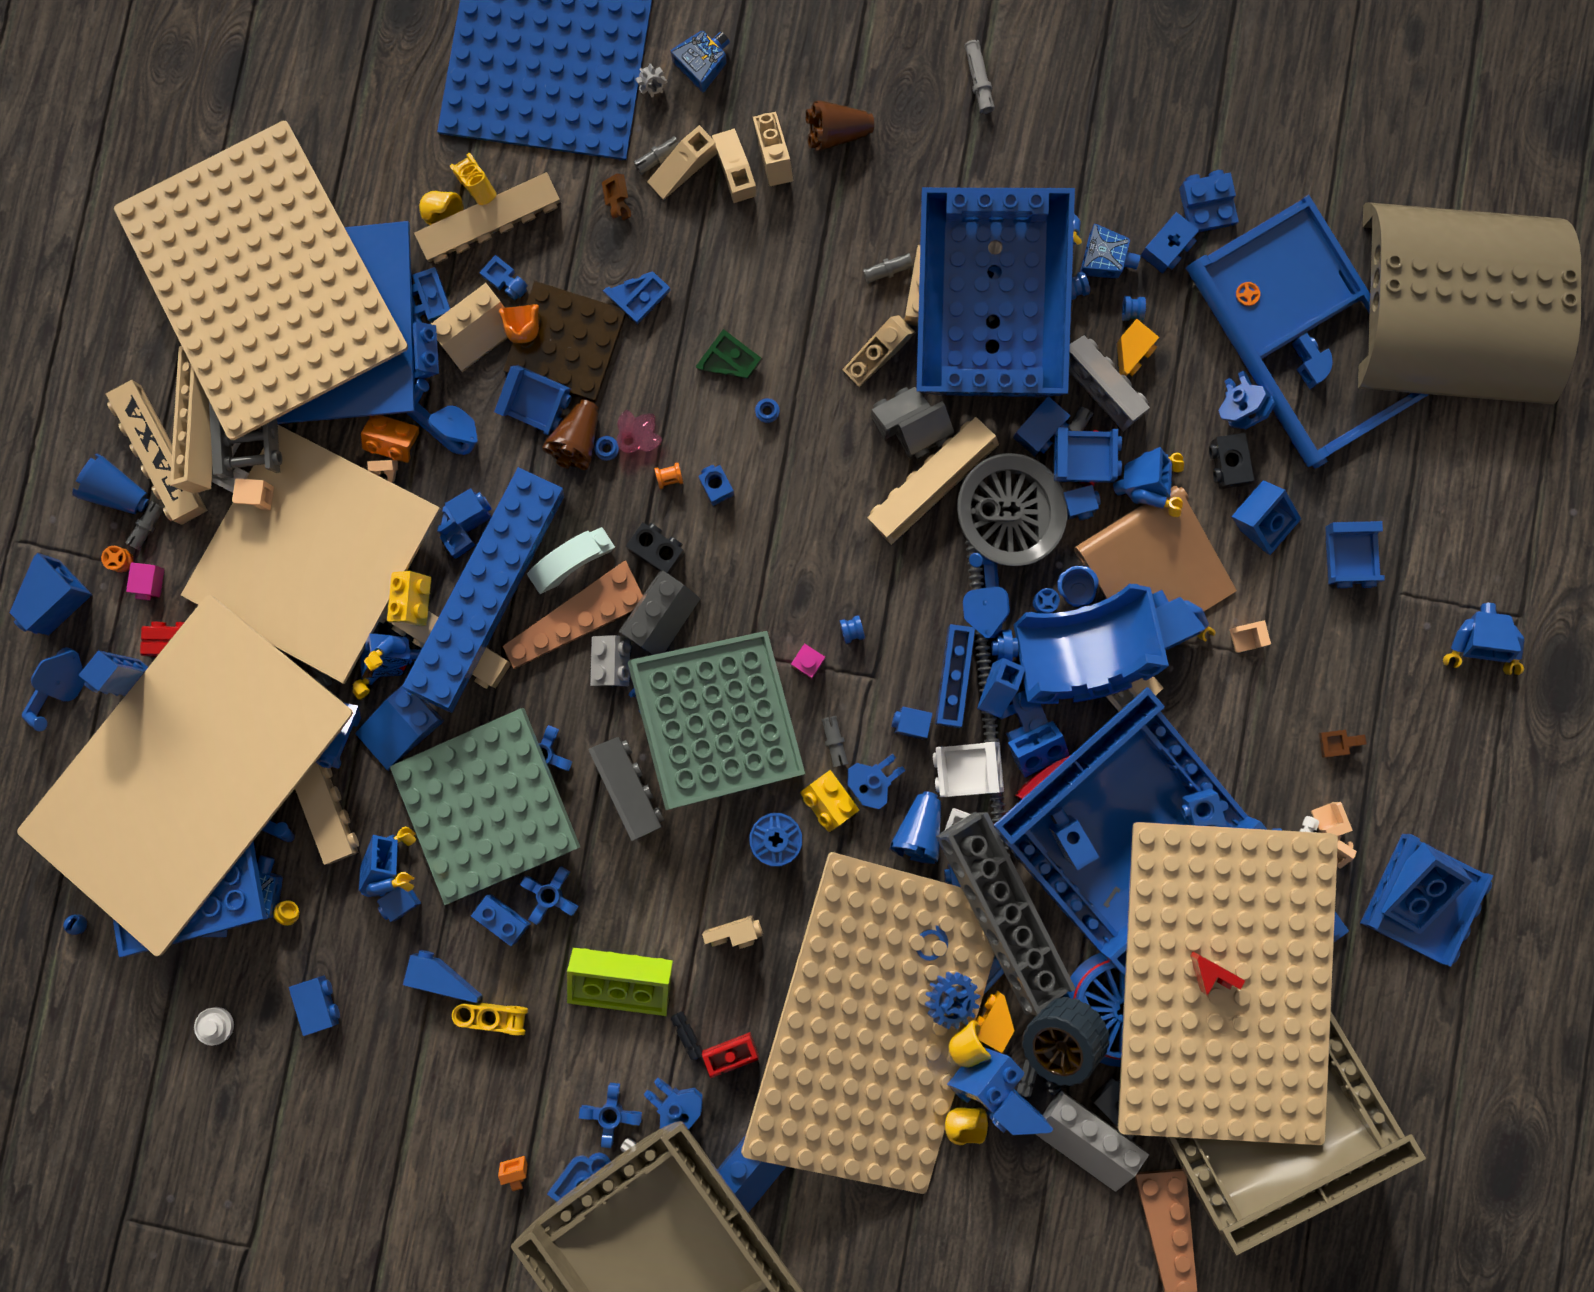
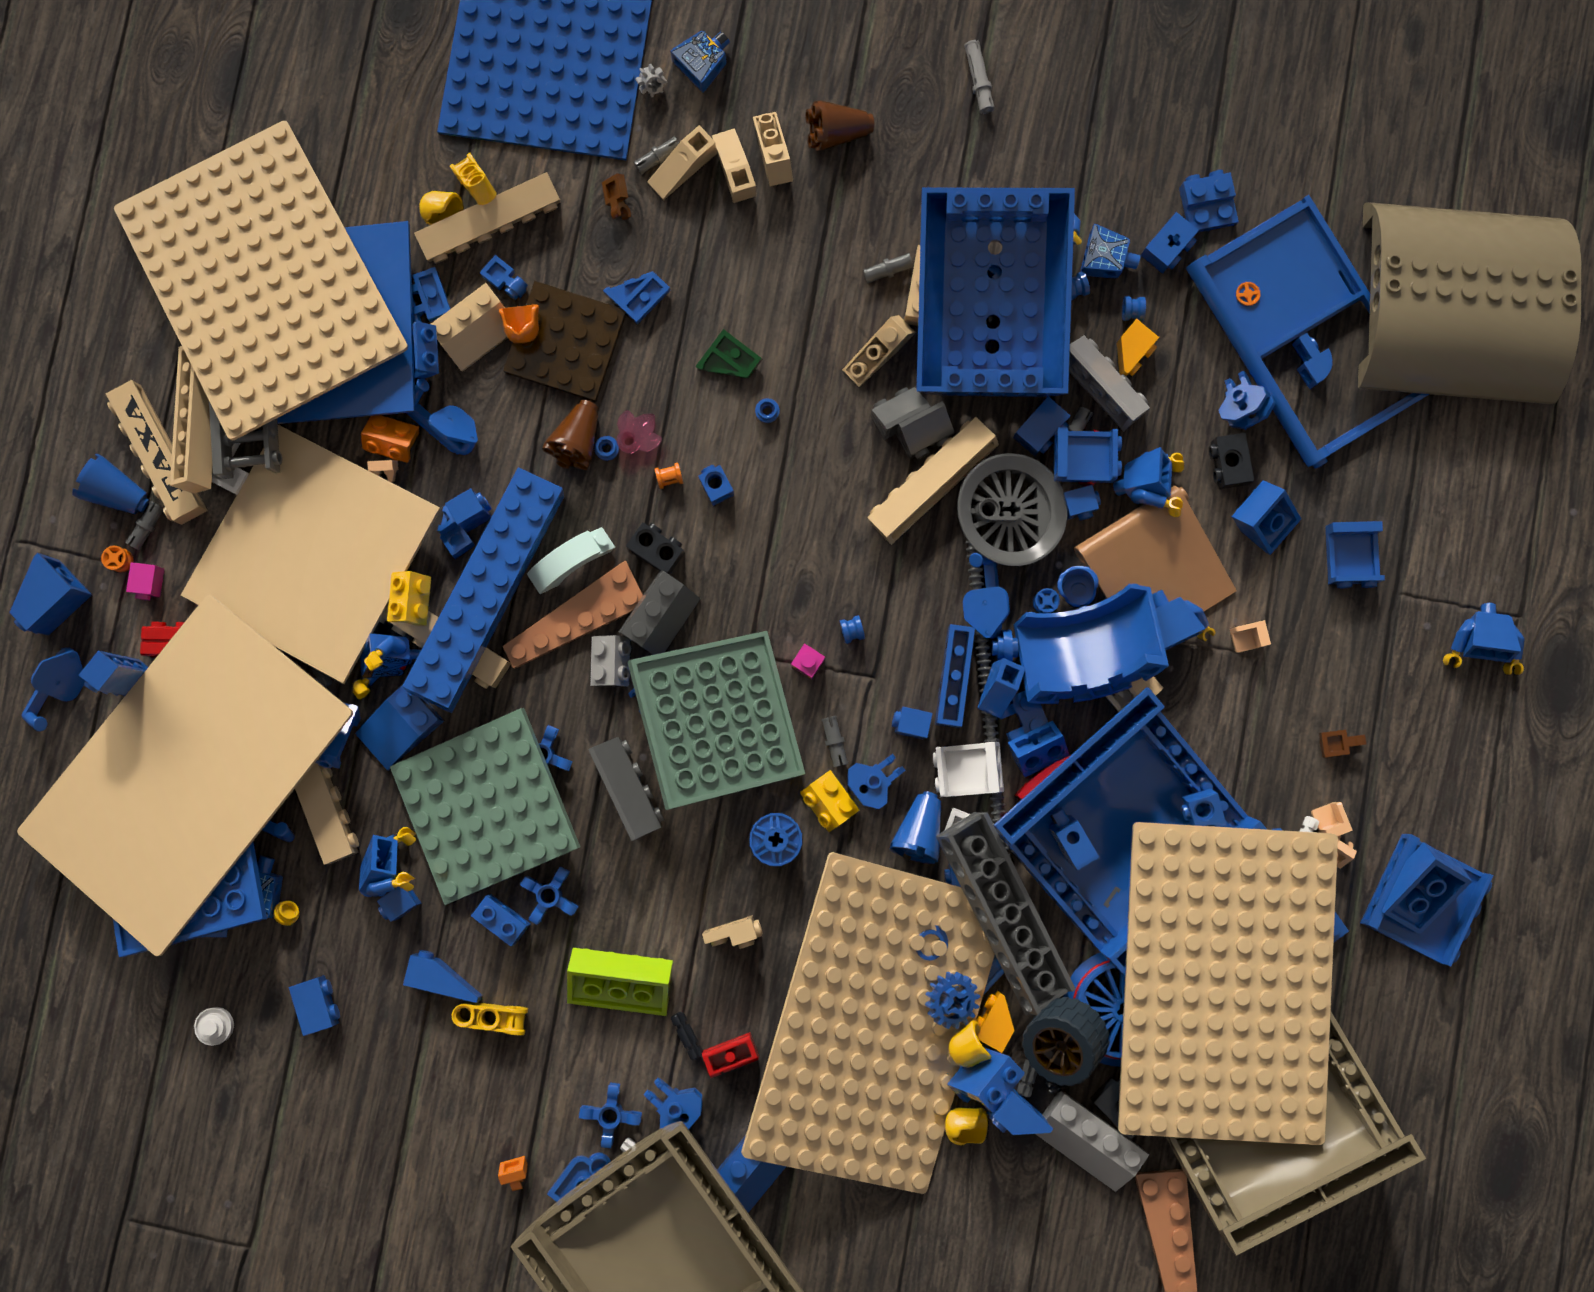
blue hinge [63,914,87,935] -> none
light nougat panel [232,478,274,510] -> none
blue panel [494,365,571,435] -> none
red slope [1191,952,1246,995] -> none

